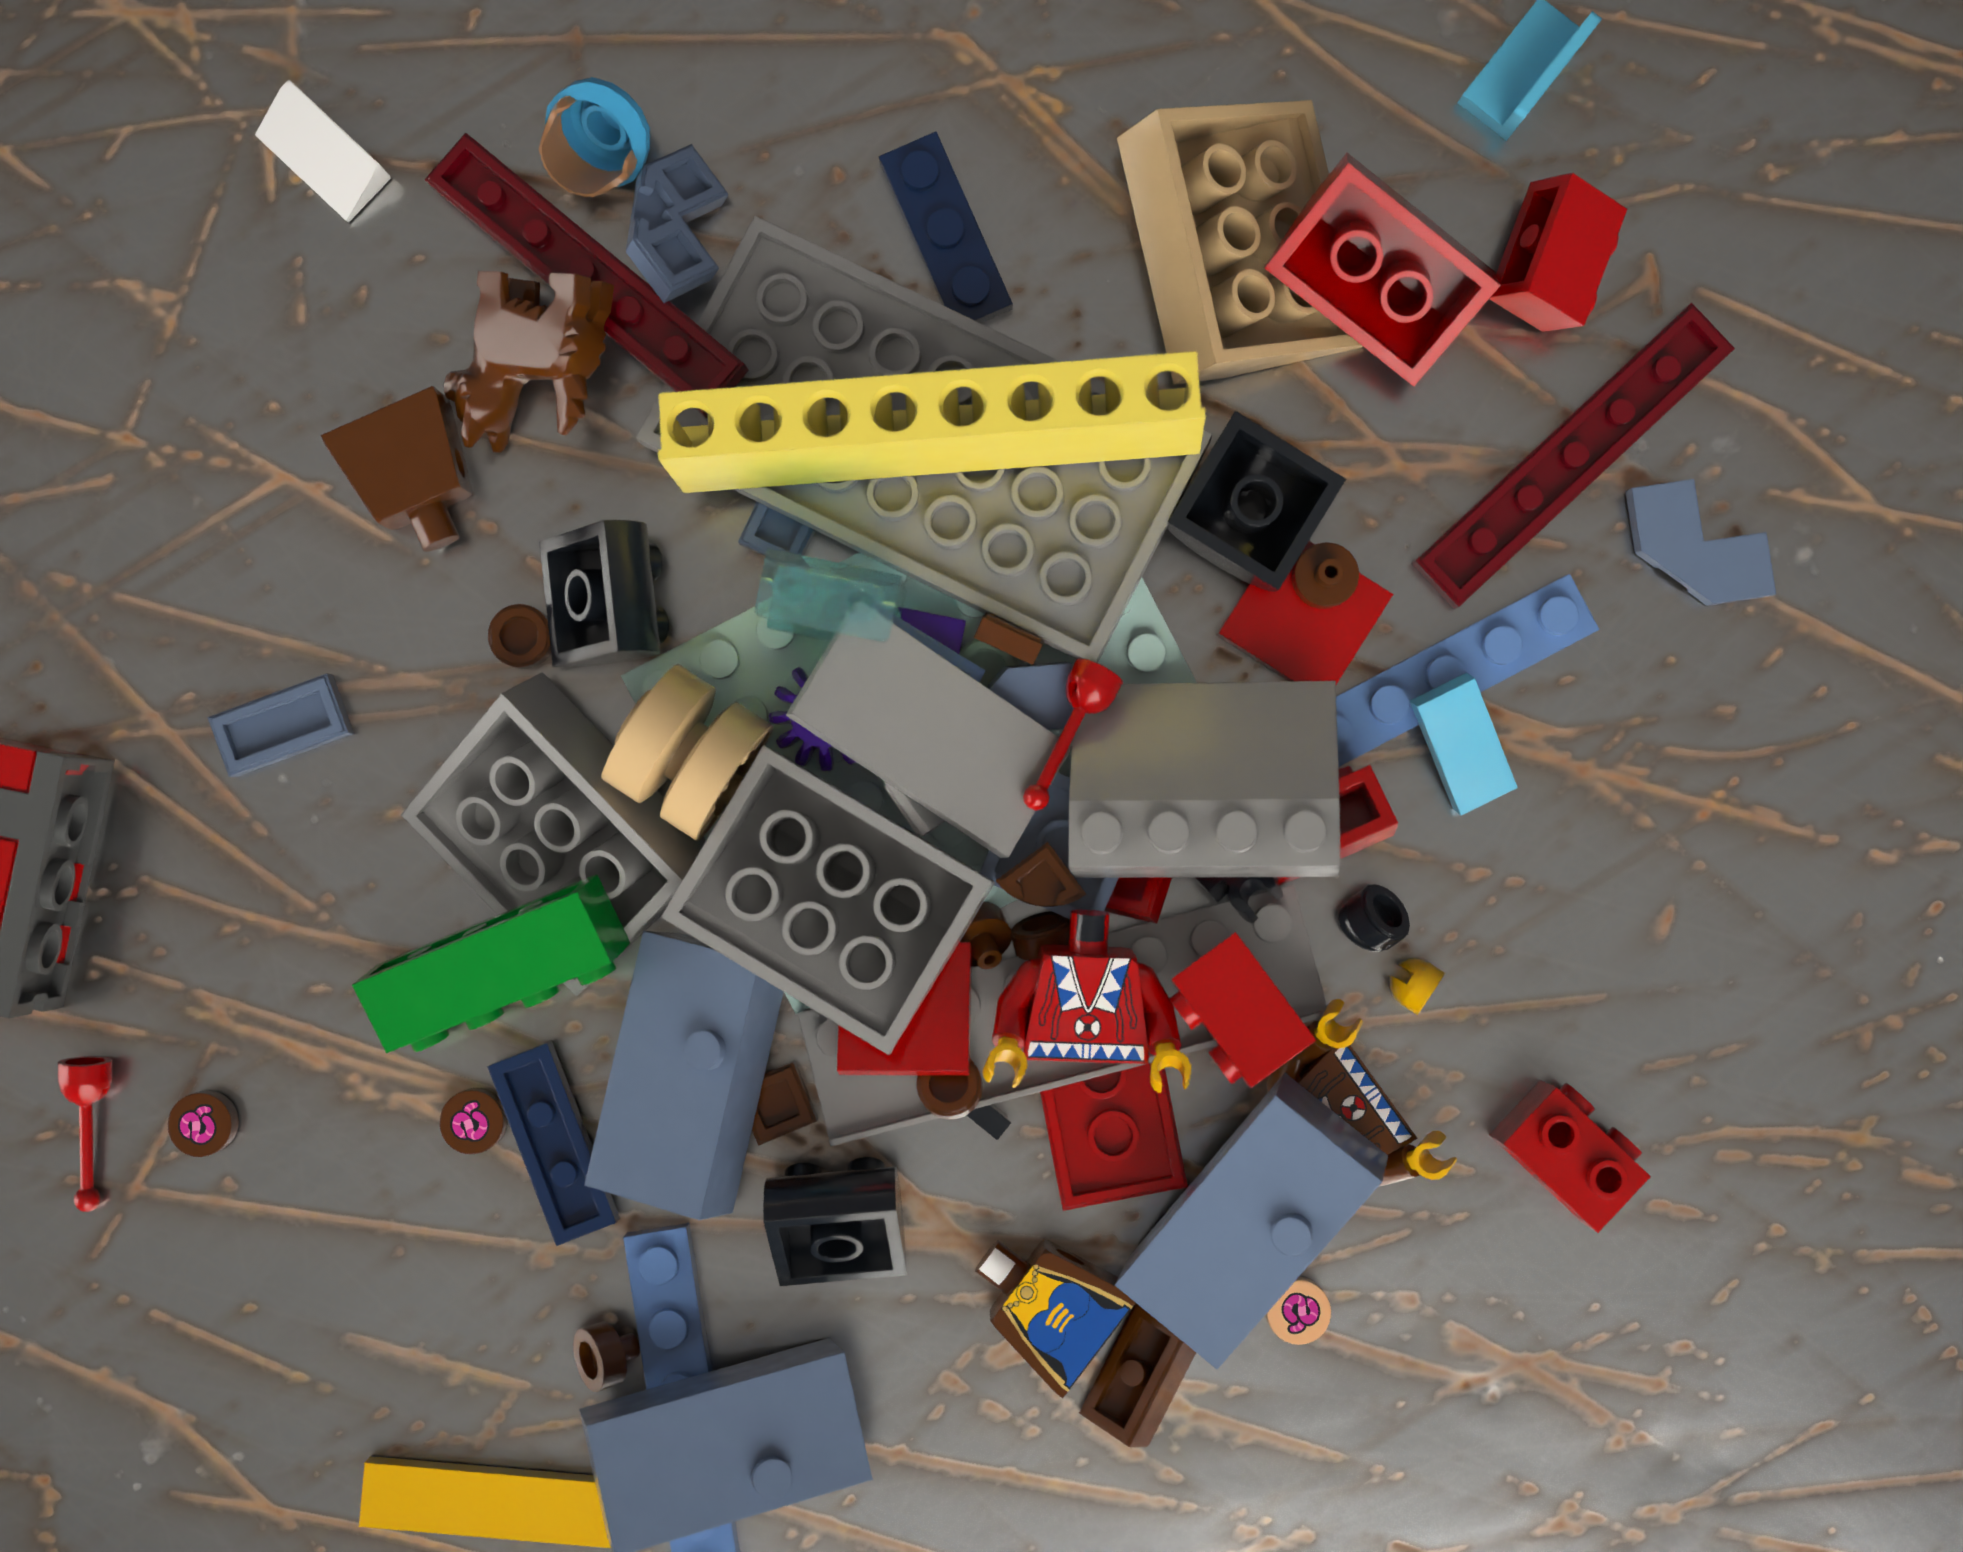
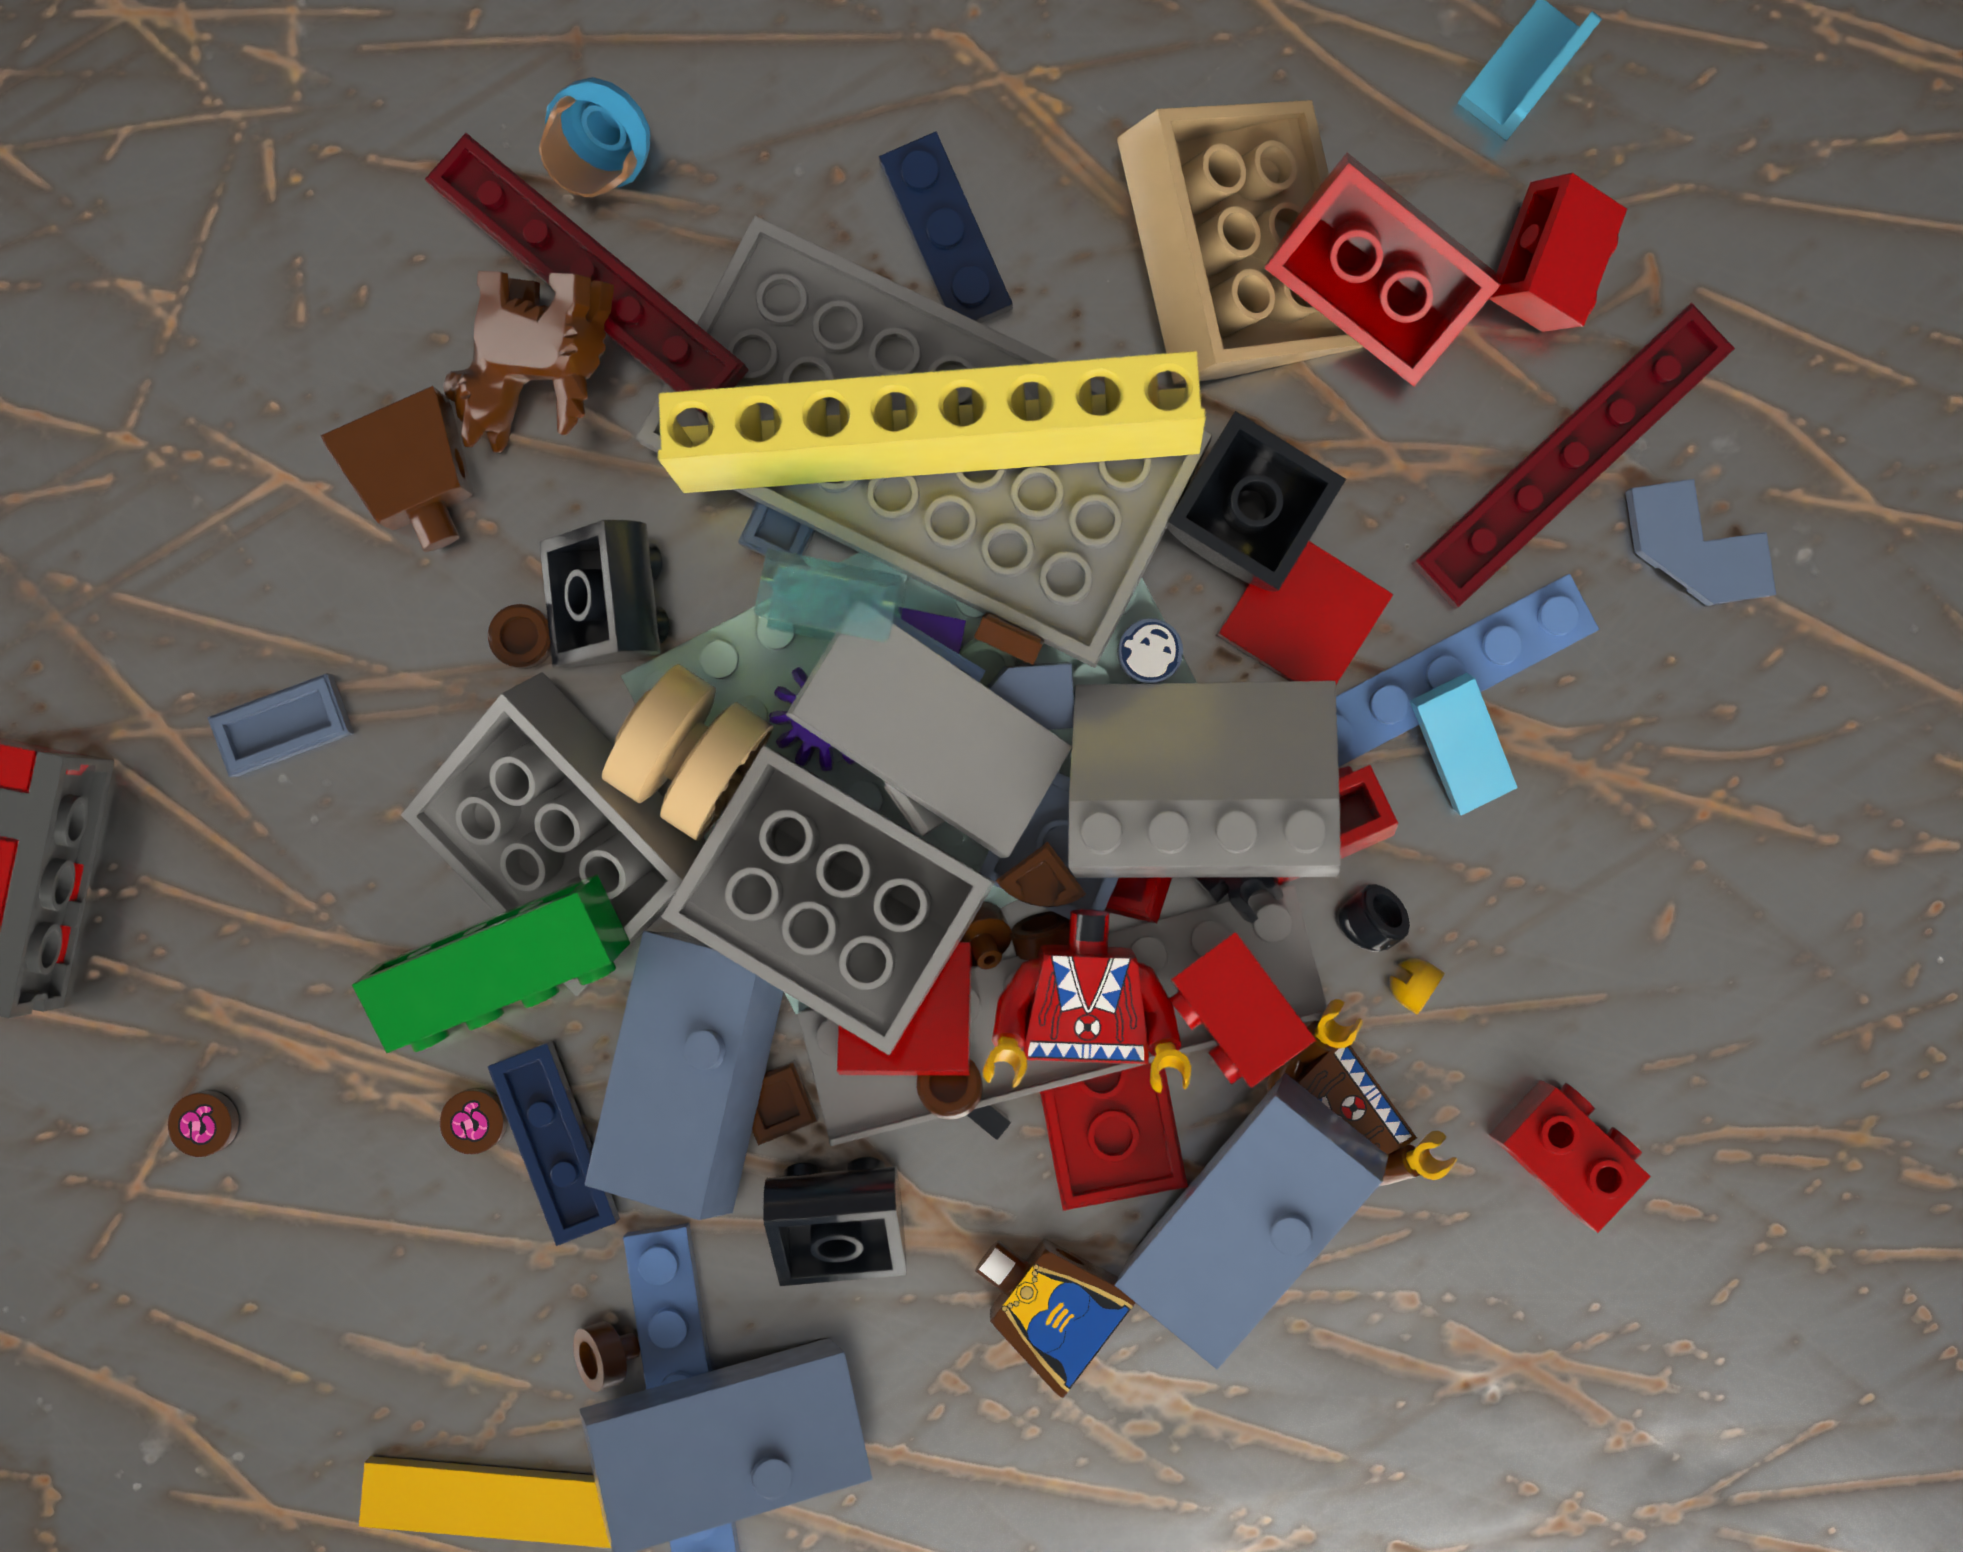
red hinge [58,1056,113,1212] -> none
white slope [255,80,392,223] -> none
sand blue tile [626,144,729,303] -> none
red hinge [1023,659,1123,811] -> none
reddish brown slope [1079,1303,1196,1448] -> none
light nougat tile [1265,1276,1331,1345] -> none
reddish brown tile [1292,542,1359,609] -> none
none -> tile [1117,619,1183,684]

